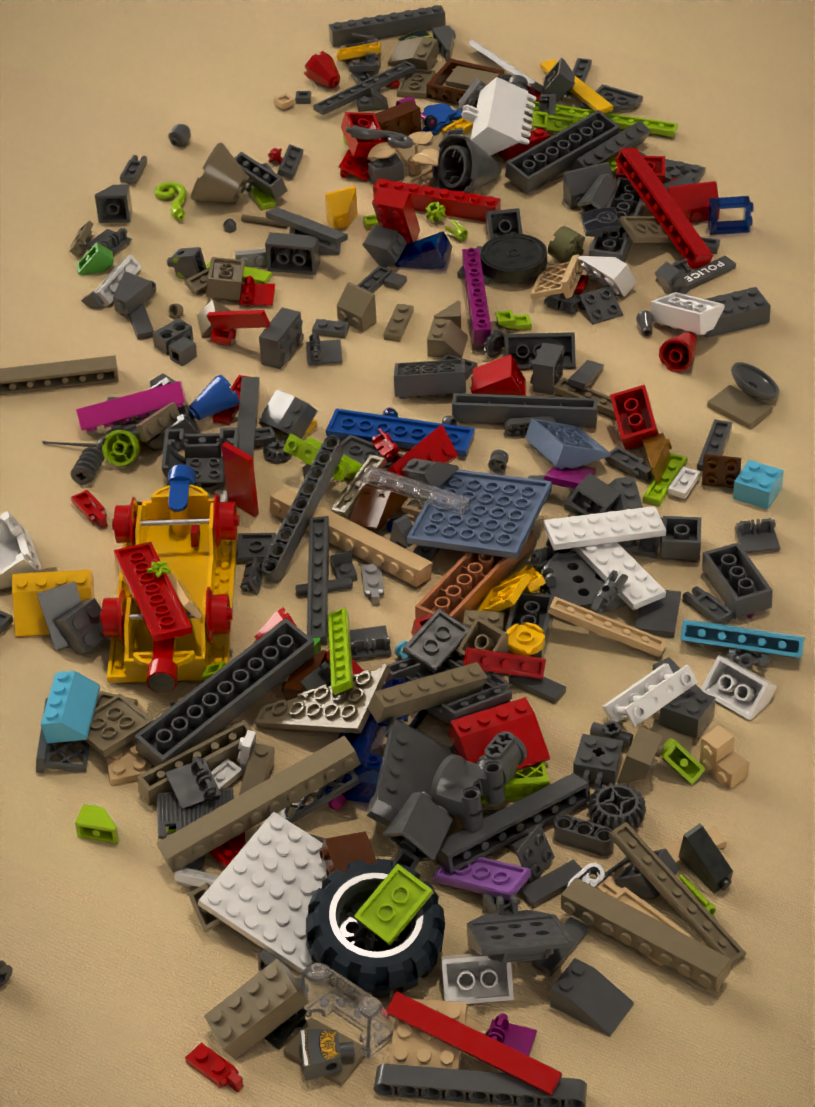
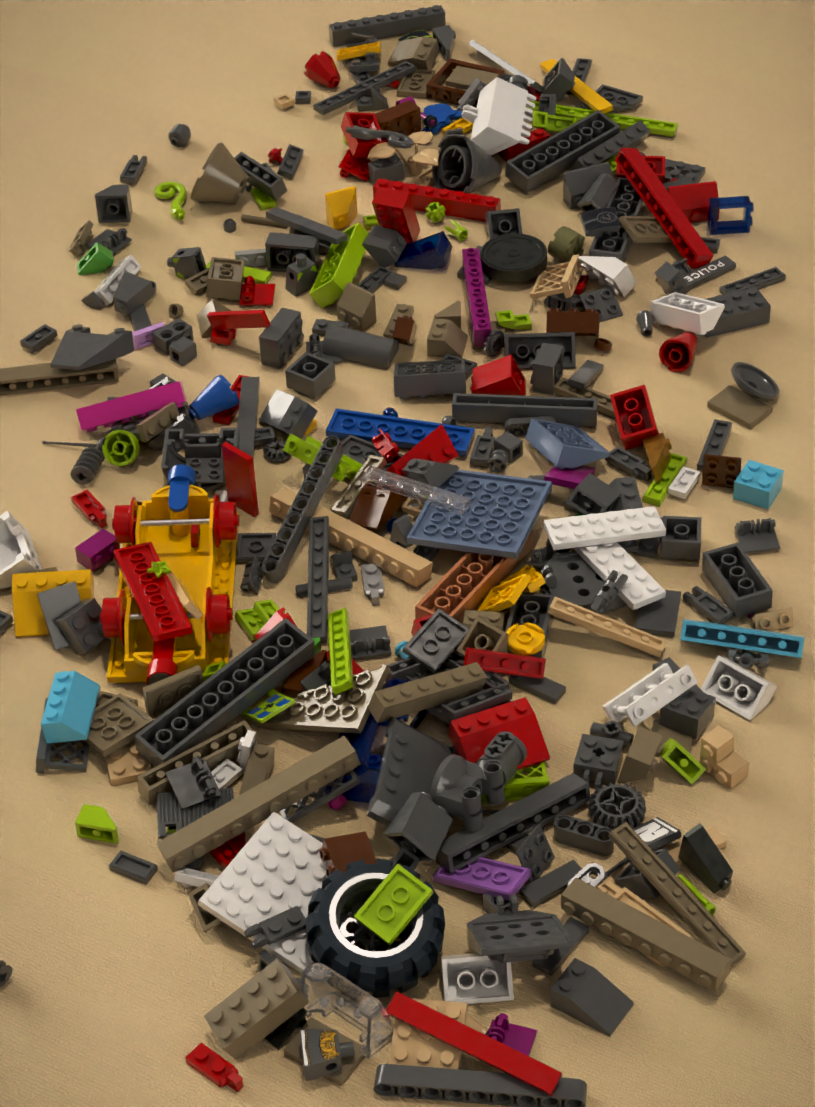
none -> dark grey plate [20,324,58,352]
none -> dark grey wedge [50,324,134,370]
none -> magenta brick [75,528,120,572]
none -> dark grey tile [109,850,158,885]
none -> lavender plate [132,322,165,350]
none -> dark tan tile [142,665,203,719]
none -> lime slope [235,599,279,640]
none -> lime flag [241,688,296,724]
none -> dark grey hinge [244,905,306,949]
none -> dark grey torso [285,254,318,296]
none -> dark grey brick [285,352,336,398]
none -> lime brick [309,222,368,308]
none -> dark grey brick [322,325,399,369]
none -> reddish brown brick [392,315,417,346]
none -> dark grey hinge [470,427,495,467]
none -> dark grey brick [494,432,523,463]
none -> reddish brown brick [546,308,600,336]
none -> reddish brown tile [594,338,612,352]
none -> tile [633,817,682,851]
none -> dark grey tile [719,267,786,295]
none -> tan hinge [751,607,794,631]

